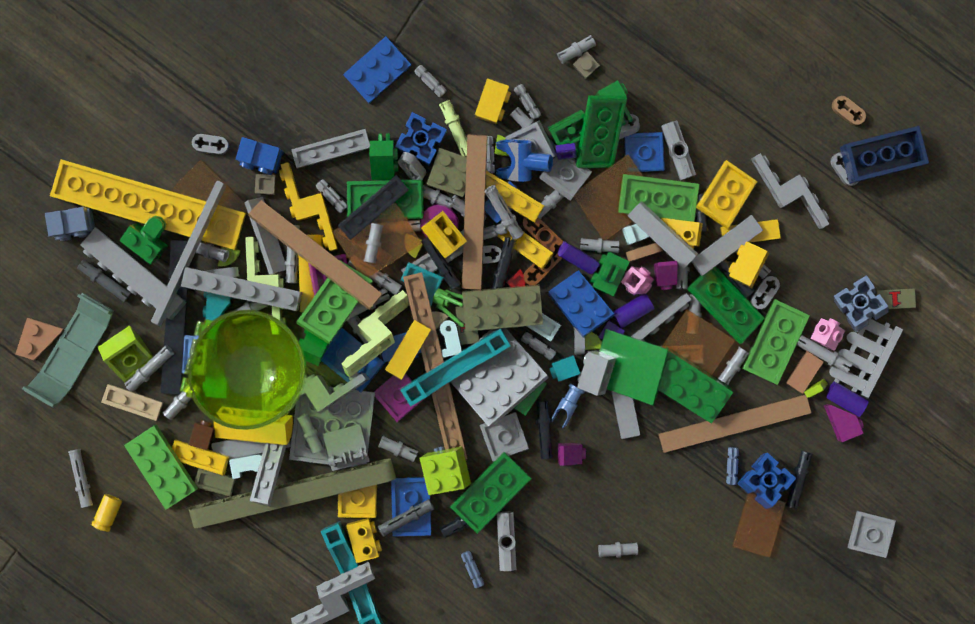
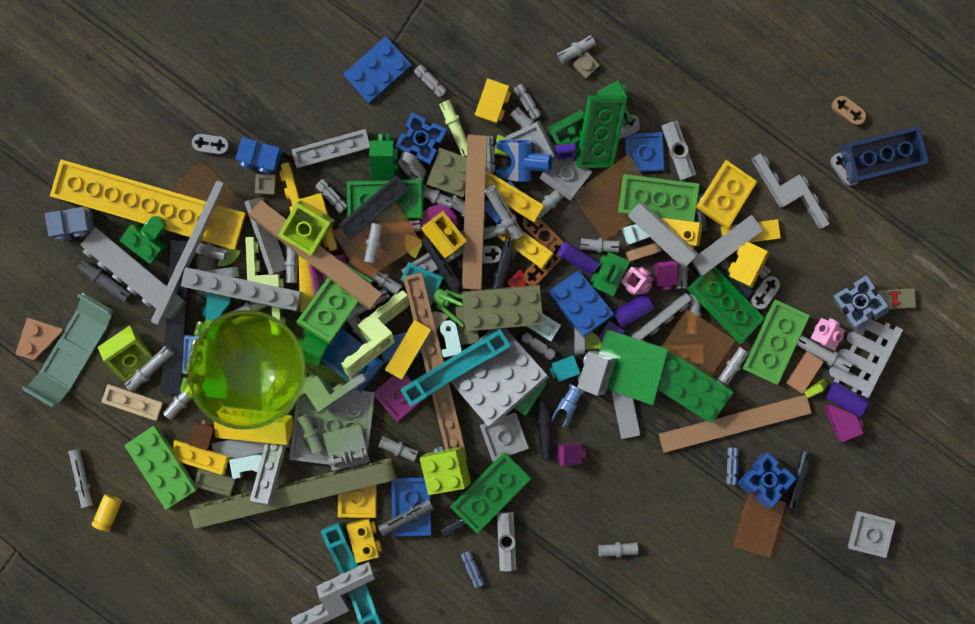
none -> lime slope [278,200,335,256]

